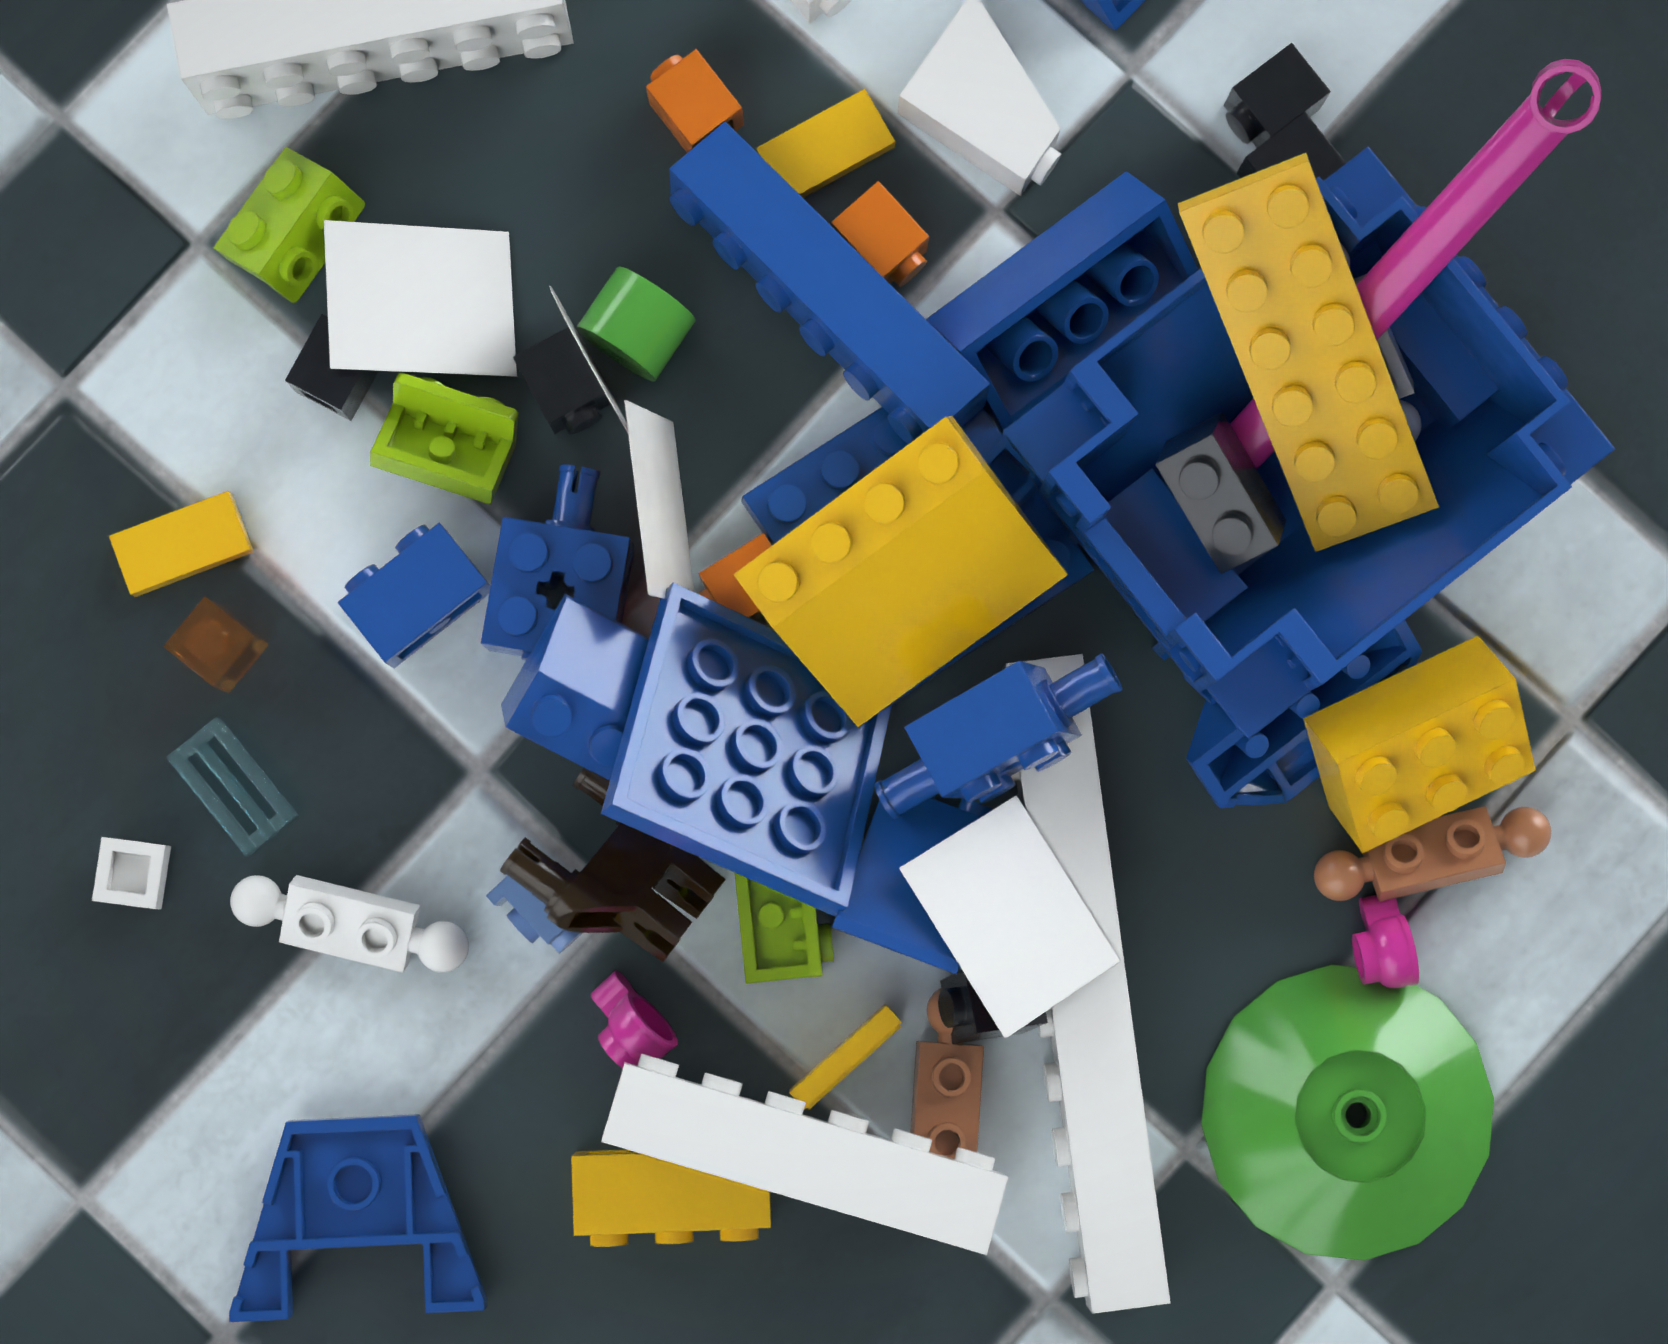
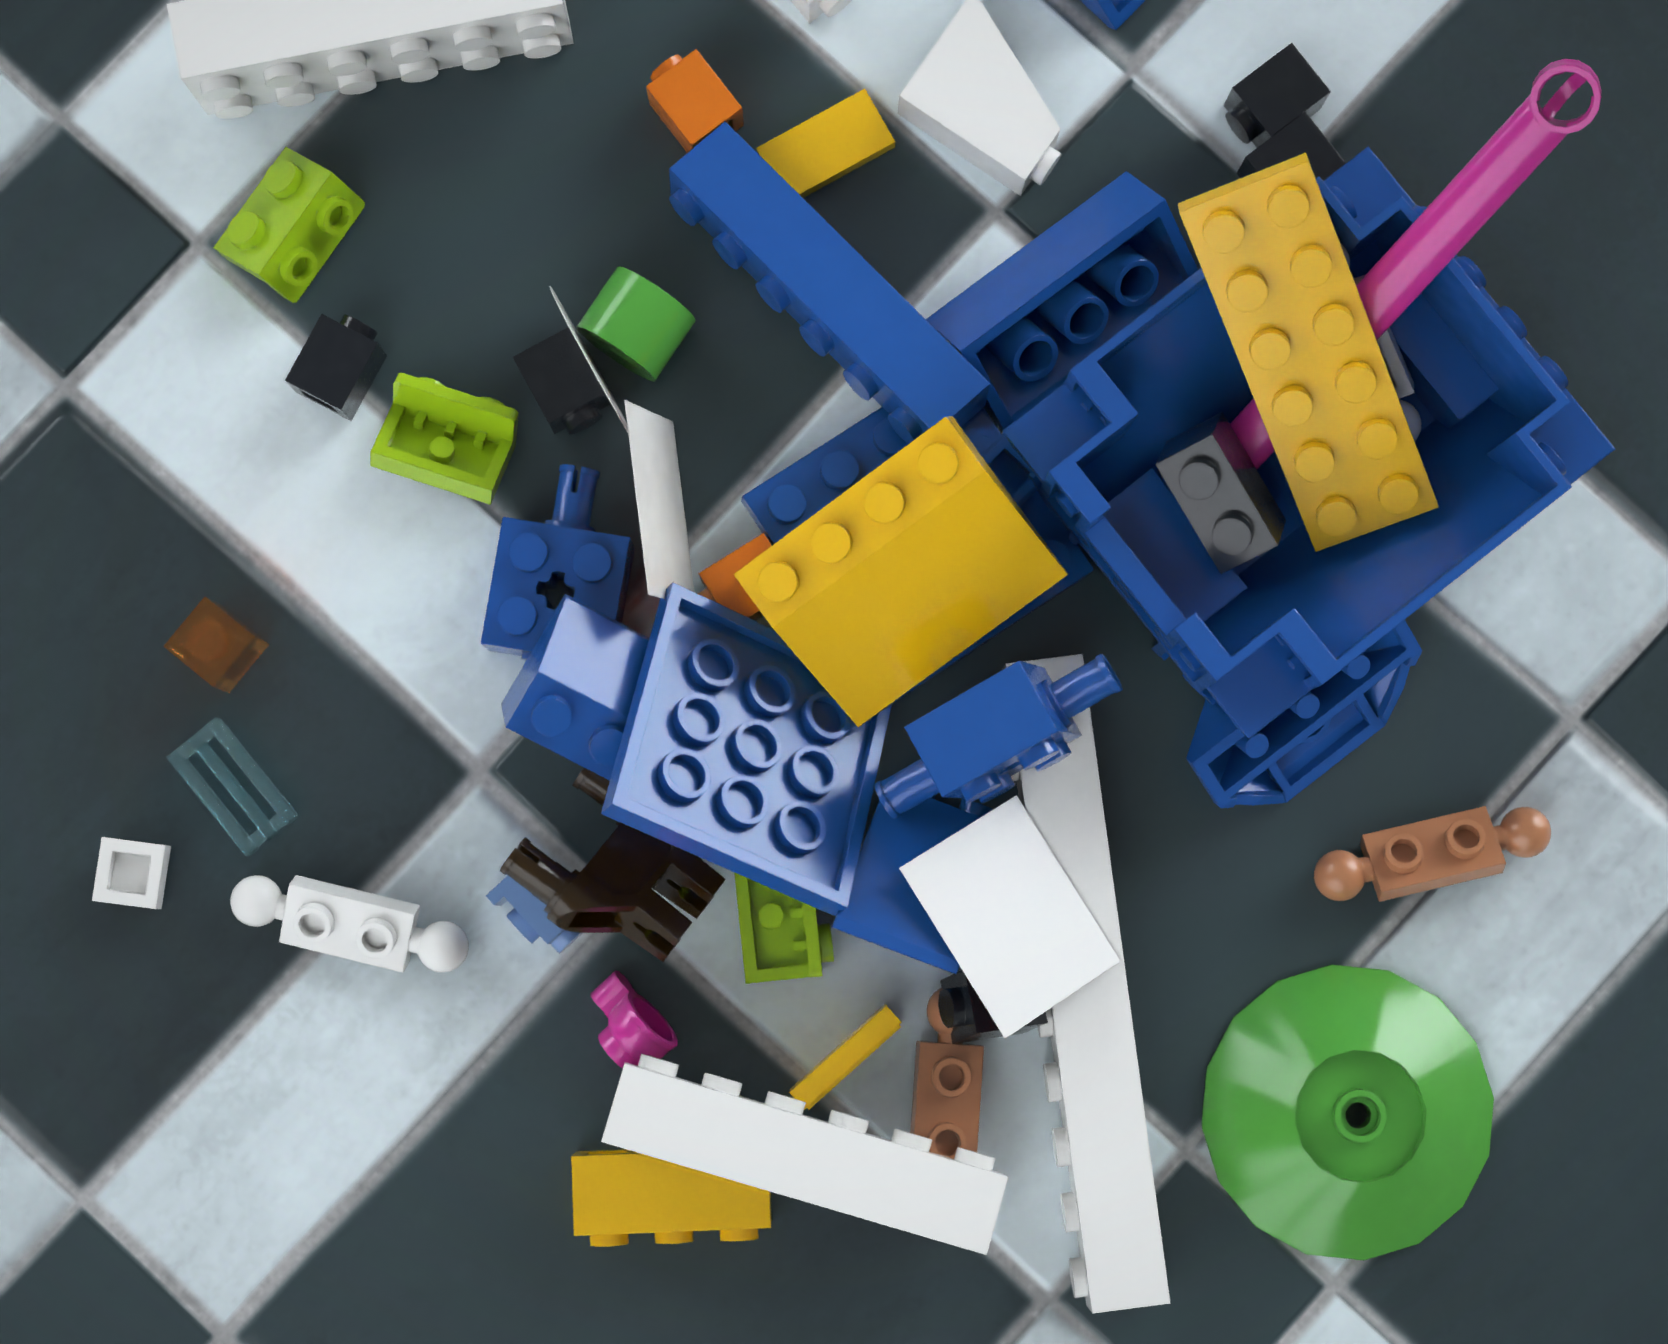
yellow tile [109,491,254,597] -> none
blue wing [229,1114,487,1322] -> none
white sticker [324,220,517,377] -> none
blue brick [337,522,491,669] -> none
orange brick [831,181,929,287] -> none
yellow brick [1303,635,1536,853] -> none
dark pink piece [1352,895,1419,988] -> none

